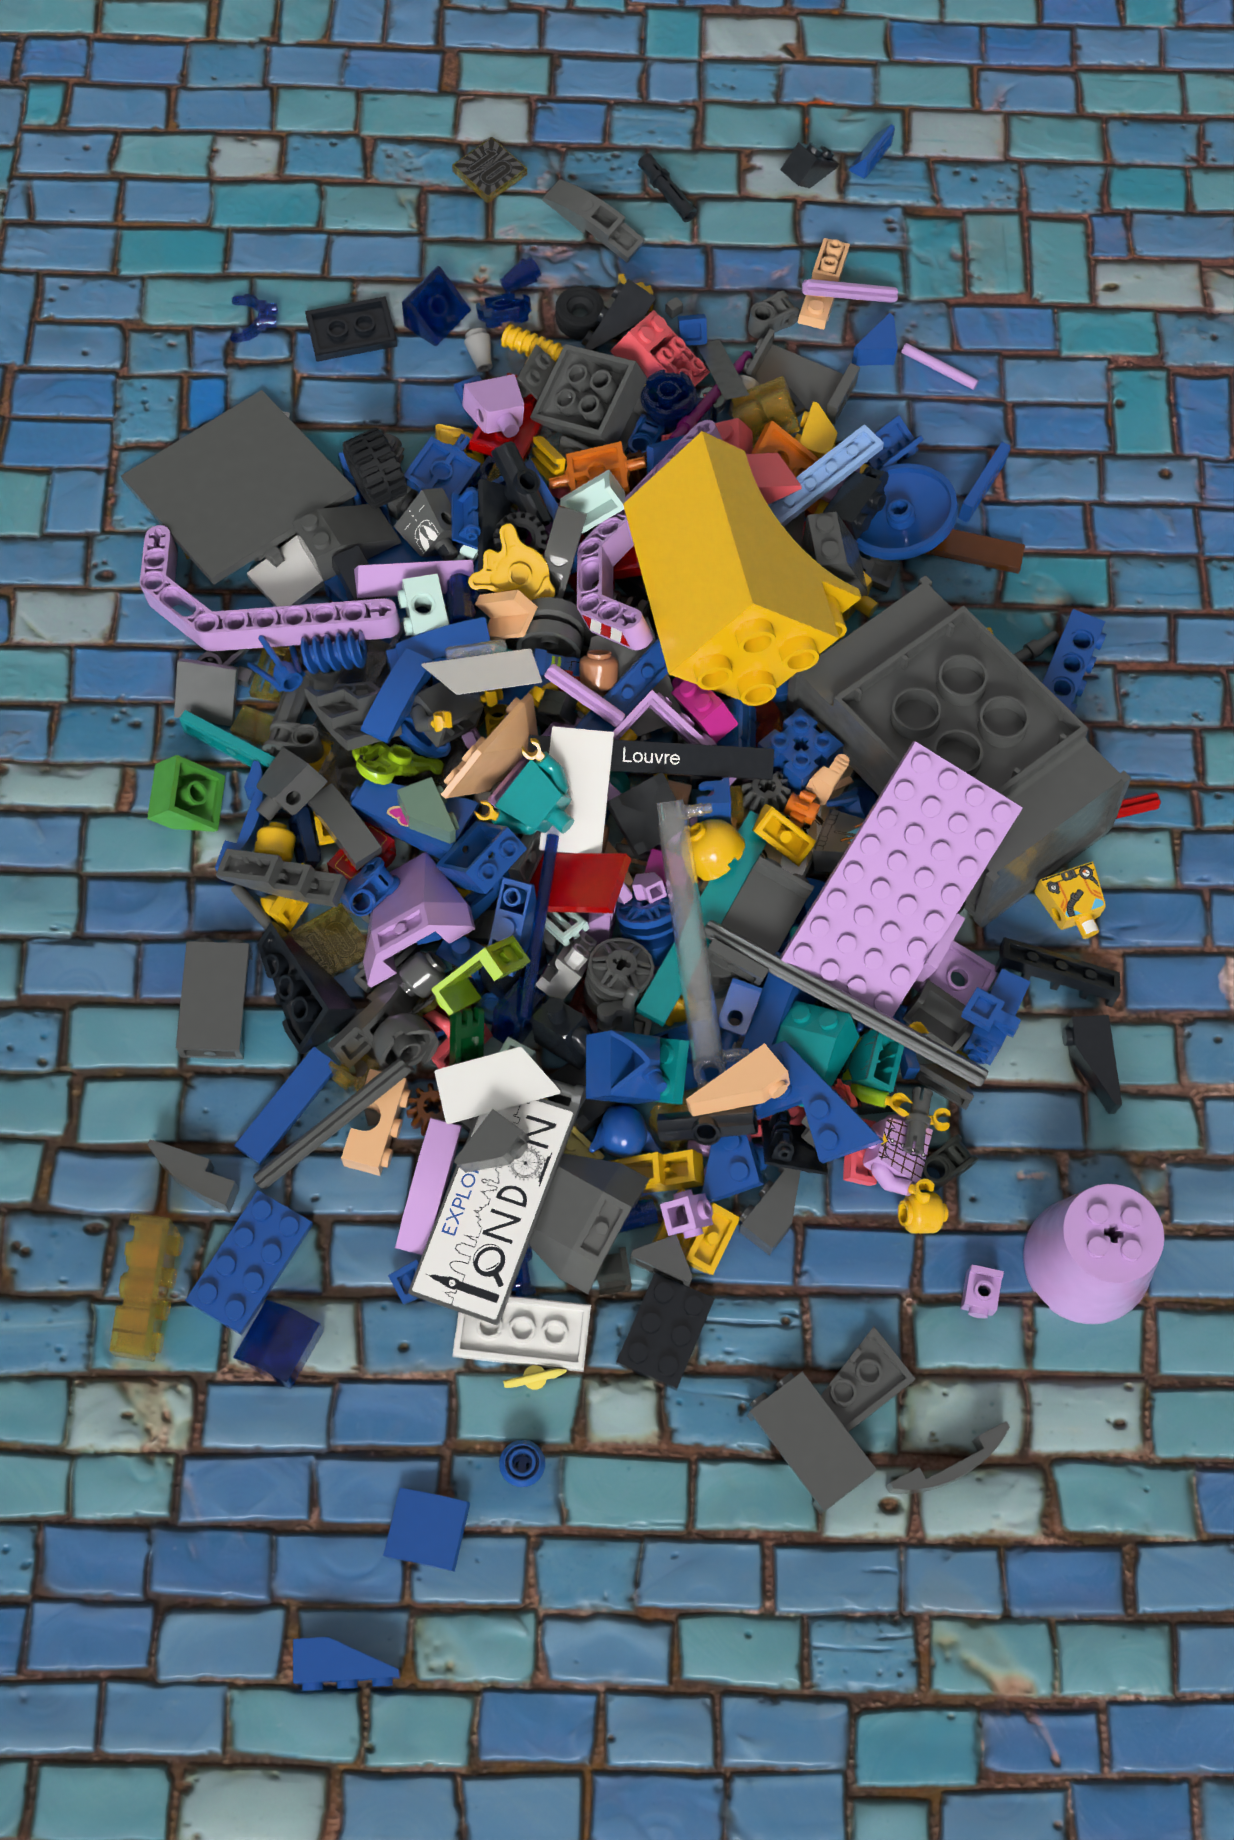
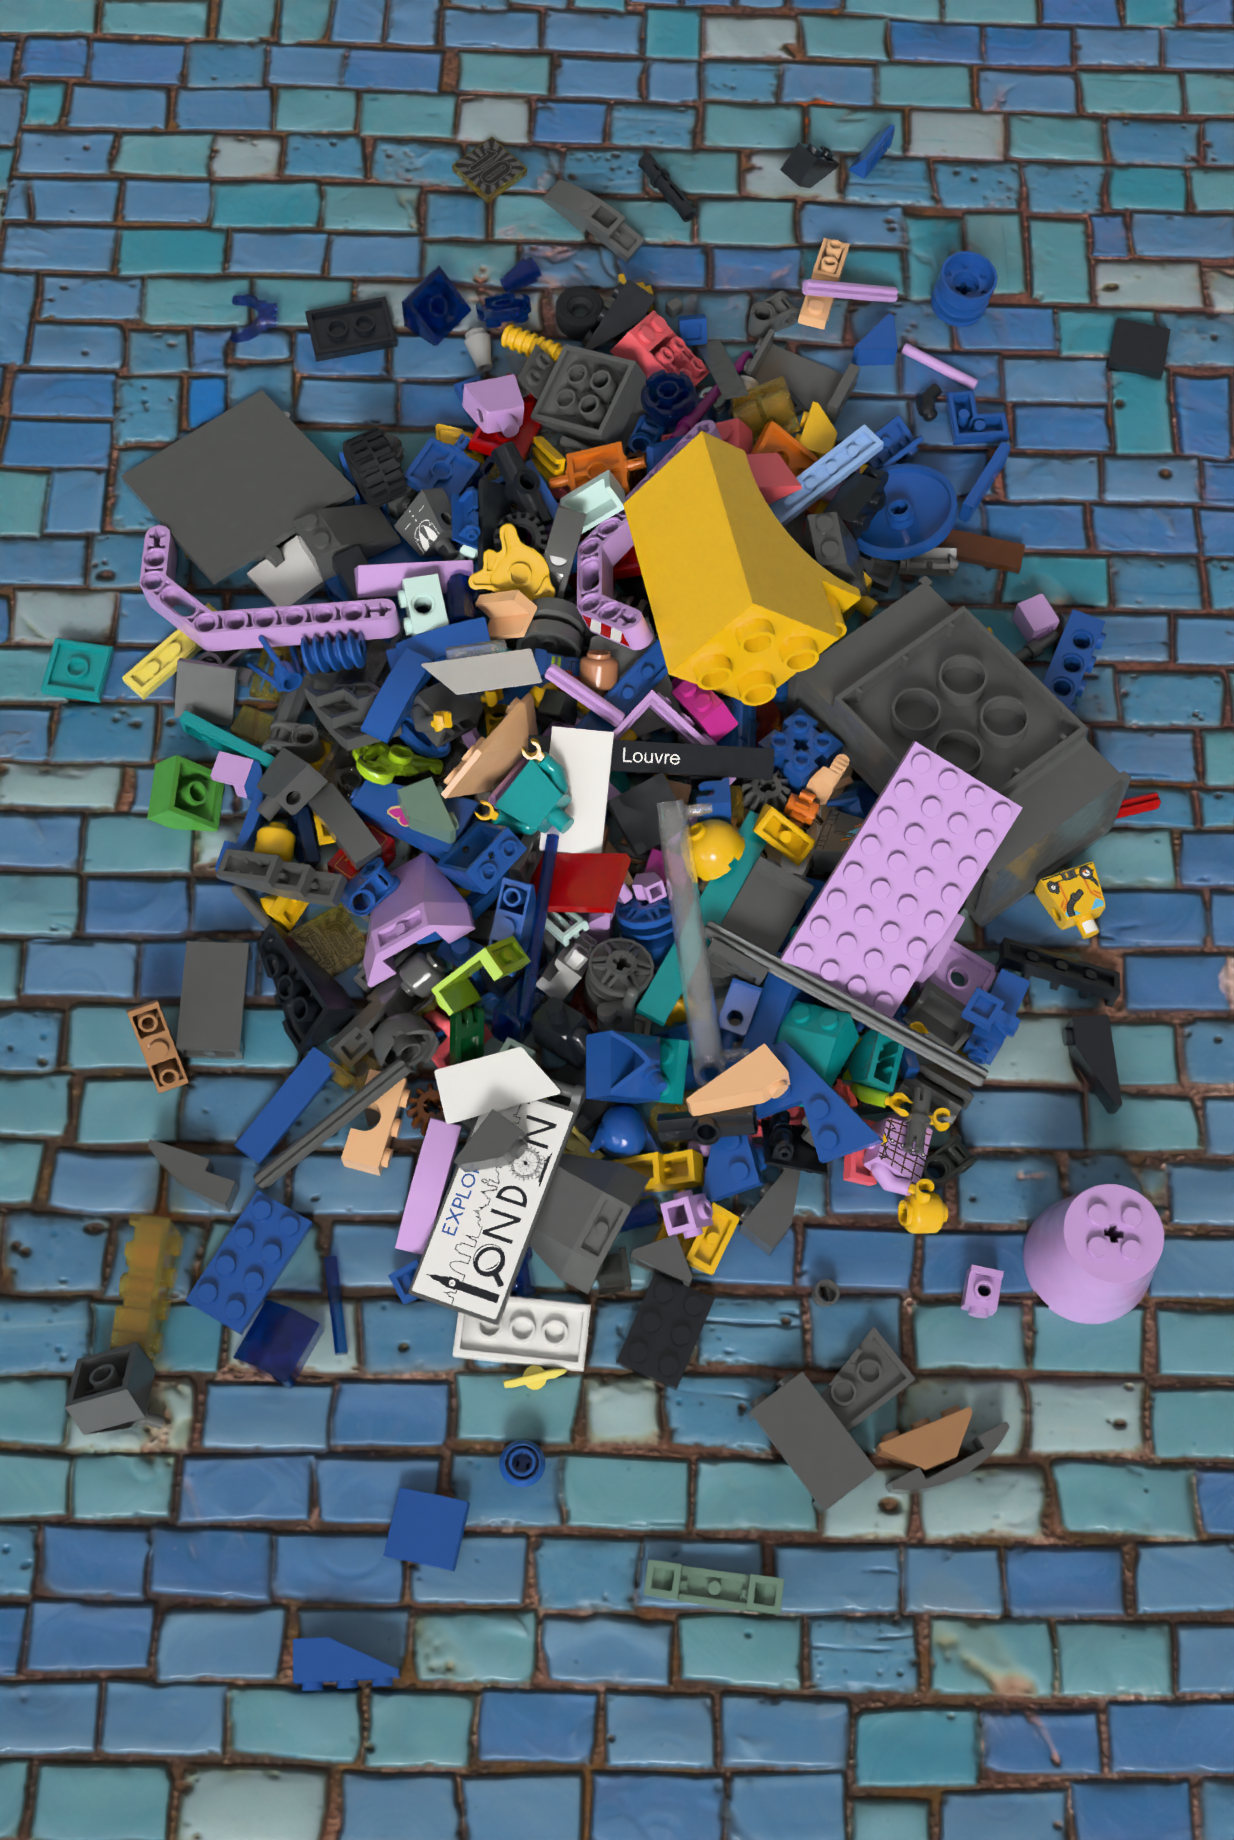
none -> teal plate [41,638,115,703]
none -> dark grey piece [65,1342,165,1435]
none -> light yellow tile [122,603,217,700]
none -> medium nougat slope [126,999,189,1094]
none -> lavender panel [210,751,254,799]
none -> clear blue bar [324,1256,348,1355]
none -> sand green slope [644,1559,784,1615]
none -> dark grey hinge [811,1279,840,1307]
none -> medium nougat slope [875,1405,973,1473]
none -> light grey hinge [897,547,958,577]
none -> dark grey axle [897,1075,965,1128]
none -> black arm [916,384,942,422]
none -> blue wheel [930,251,998,327]
none -> blue brick [945,390,1010,445]
none -> lavender panel [1012,594,1060,643]
none -> black tile [1107,318,1171,379]

